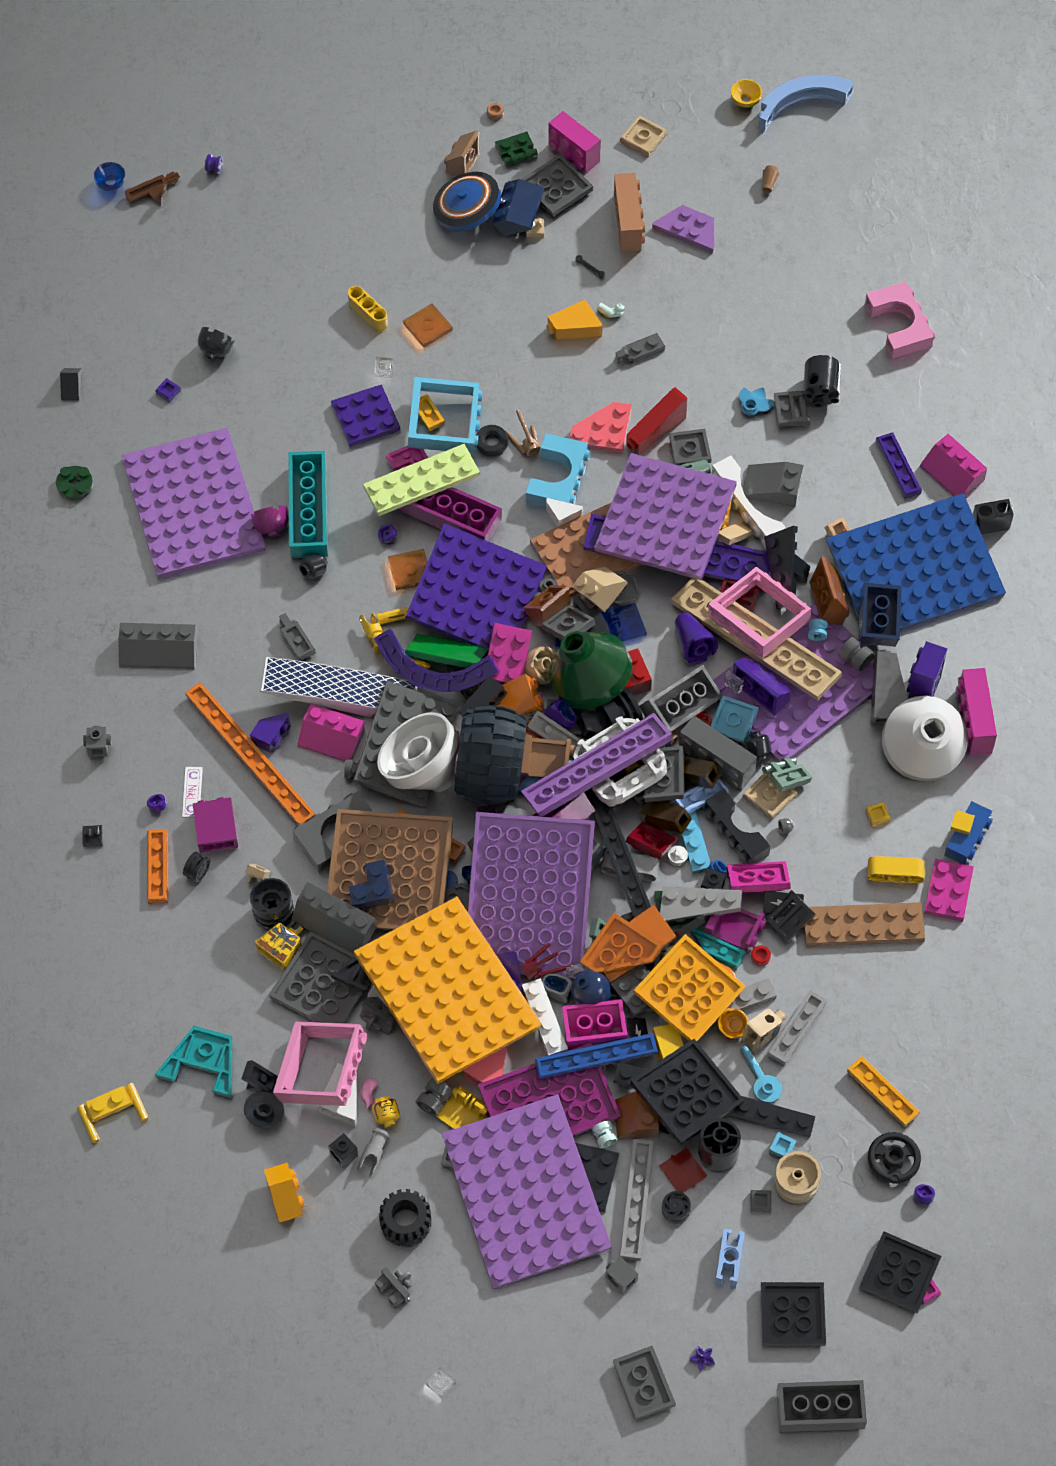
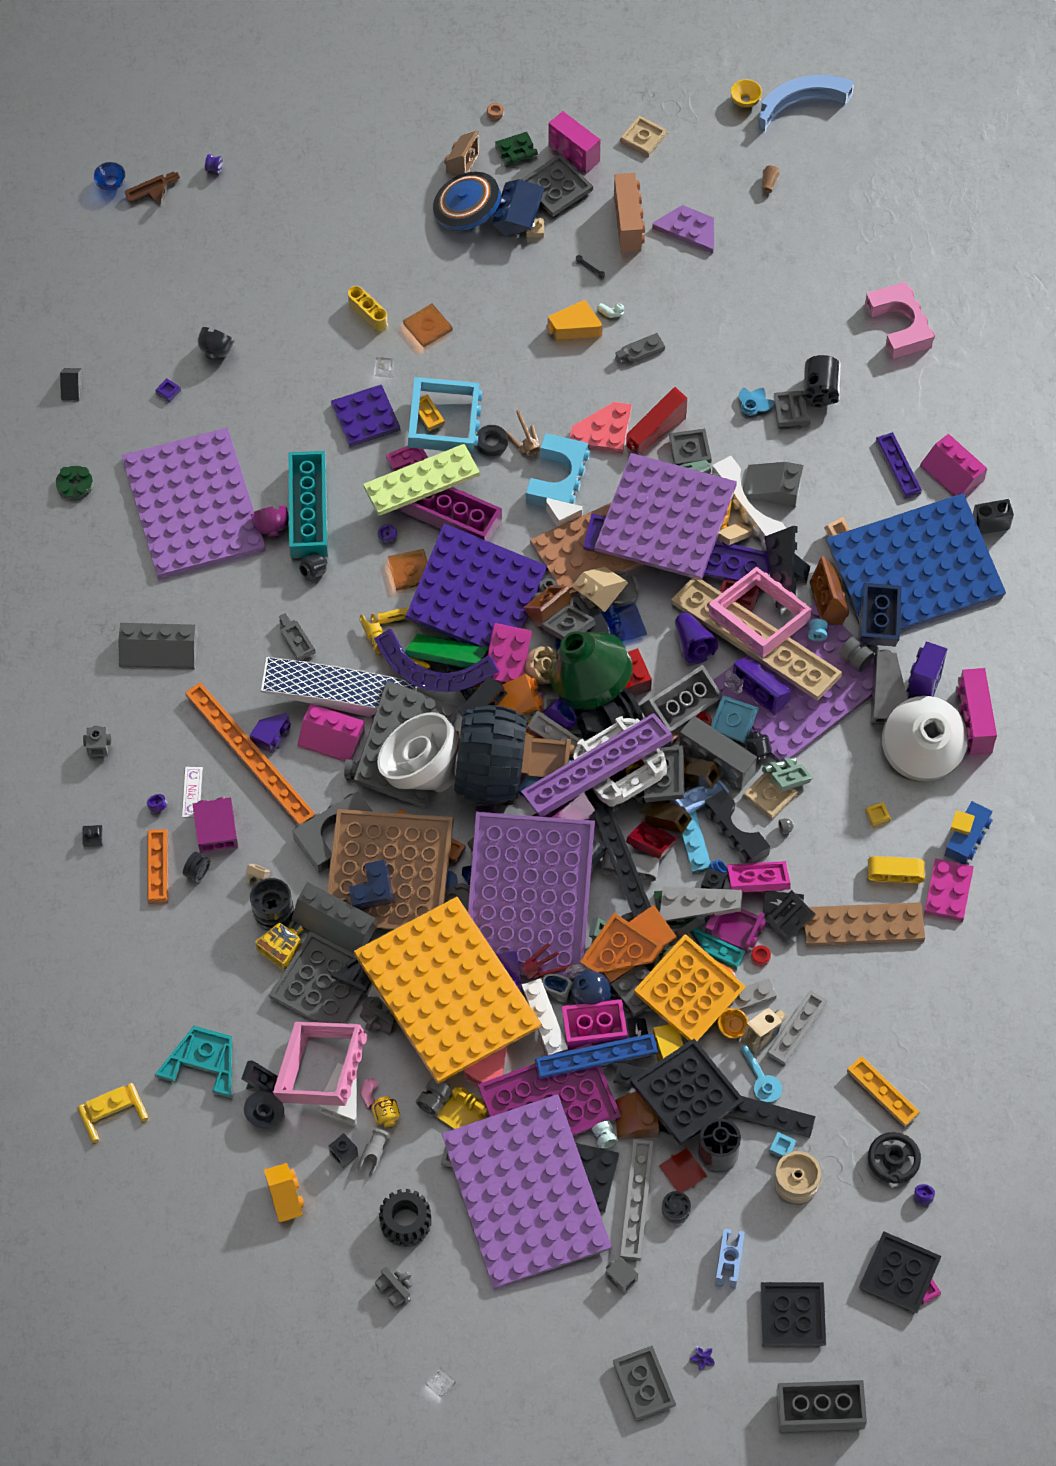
white tile [668,846,688,866] -> none
dark grey tile [750,1190,771,1213] -> none

